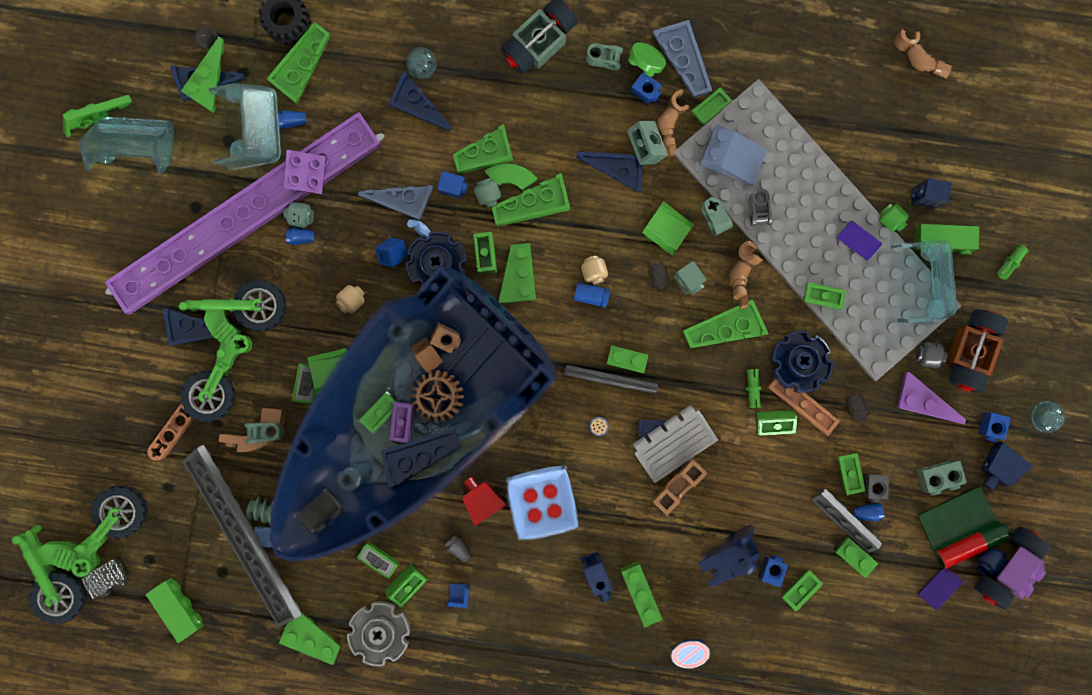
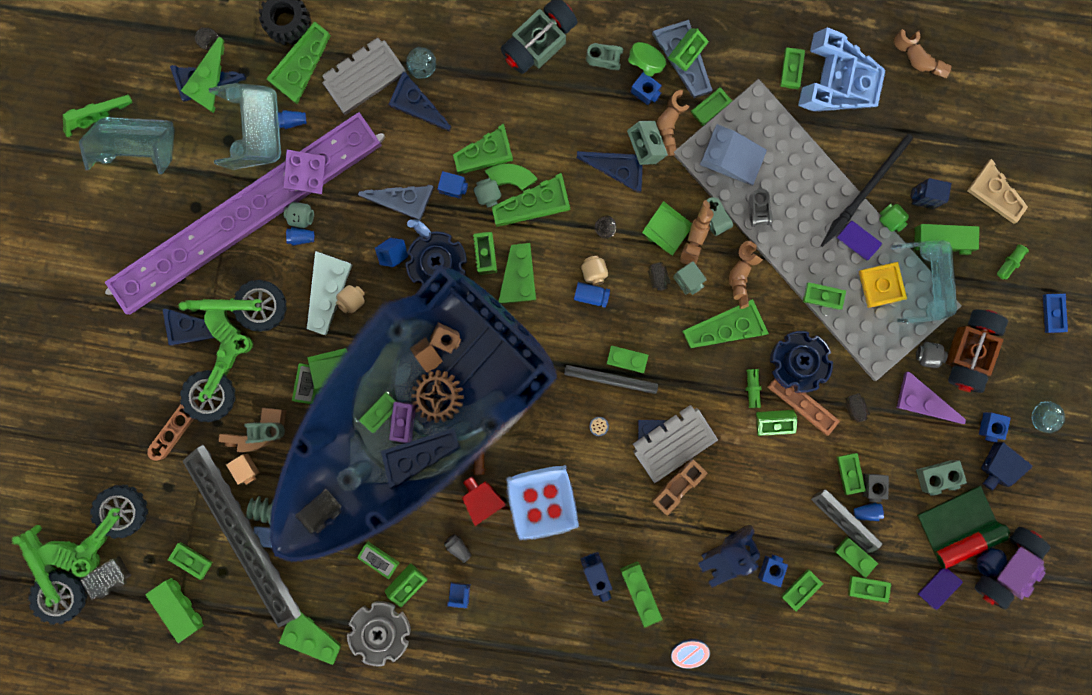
none -> bright green plate [168,542,213,580]
none -> light nougat brick [226,454,260,485]
none -> light aqua wing [307,251,352,335]
none -> light grey hinge [322,38,407,115]
none -> reddish brown pin [471,451,487,475]
none -> clear smoke hat [595,215,616,239]
none -> bright green slope [668,29,709,71]
none -> medium nougat piece [680,200,714,265]
none -> bright green plate [780,47,805,89]
none -> light blue wedge [798,27,885,111]
none -> black piece [821,134,913,247]
none -> bright green plate [848,576,891,603]
none -> yellow tile [859,262,907,308]
none -> tan wing [967,159,1028,224]
none -> blue plate [1043,294,1068,333]

